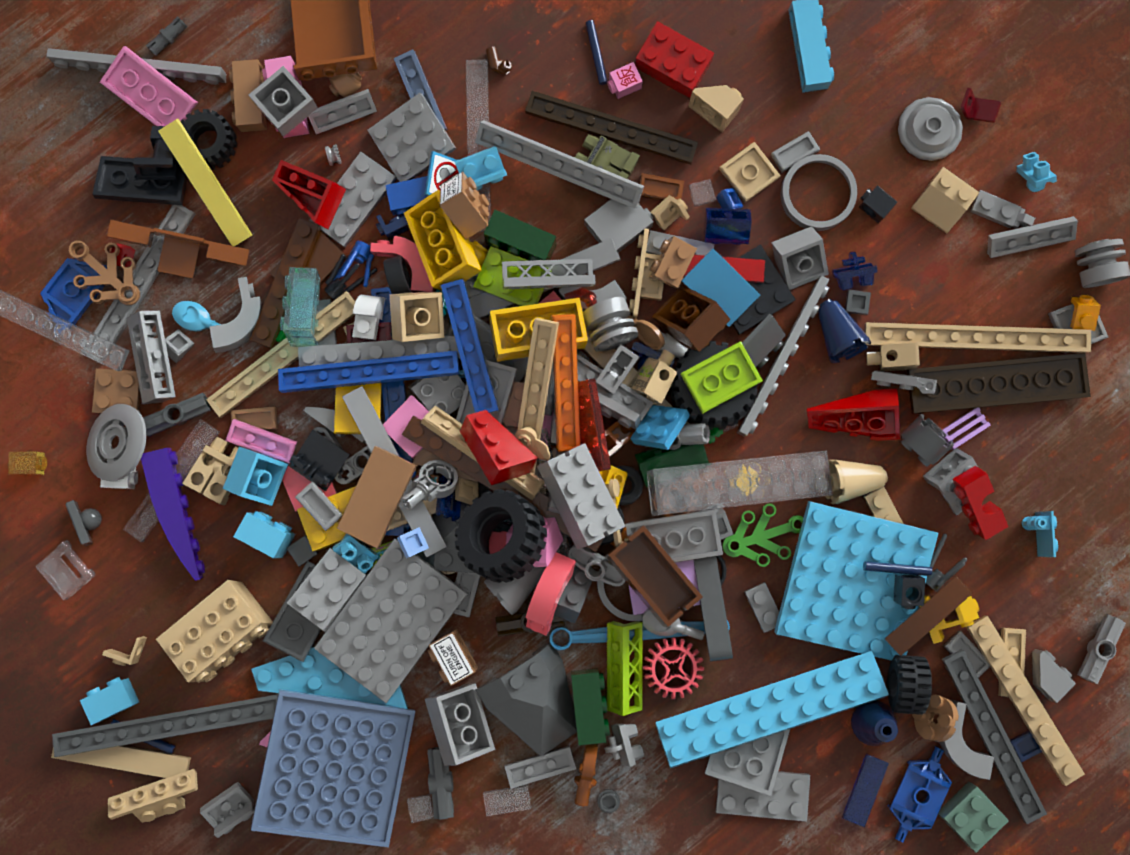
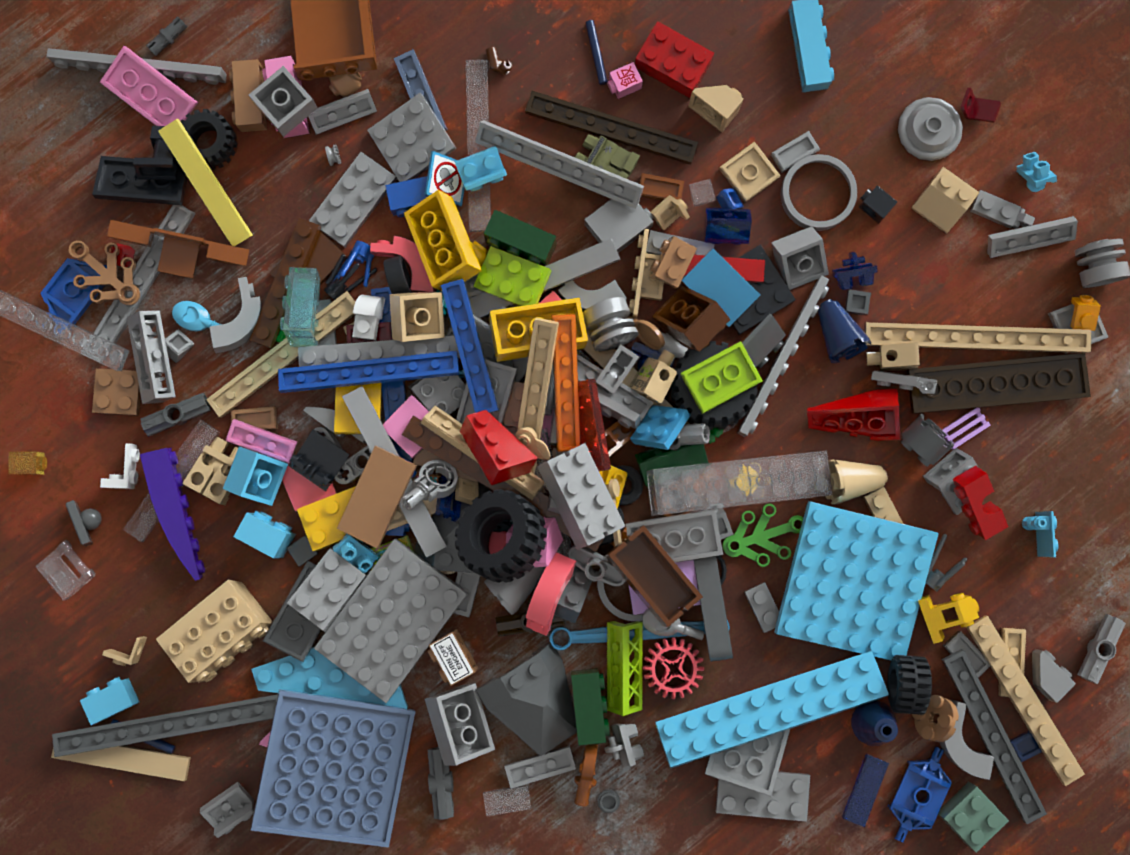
light grey piece [86,404,146,481] -> none
tan bracket [108,769,198,823] -> none
red wedge [272,160,346,230] -> none
light grey tile [295,482,343,531] -> none
dark blue bracket [376,215,410,240] -> none
light blue tile [397,527,429,559] -> none
clear plate [407,794,434,823] -> none
medium nougat brick [440,172,489,239] -> none
light grey fence [502,259,595,290] -> none
clear red arm [564,288,597,308] -> none
dark blue bar [863,561,932,576] -> none
reddish brown slope [885,576,972,656] -> none
black brick [894,574,925,609] -> none

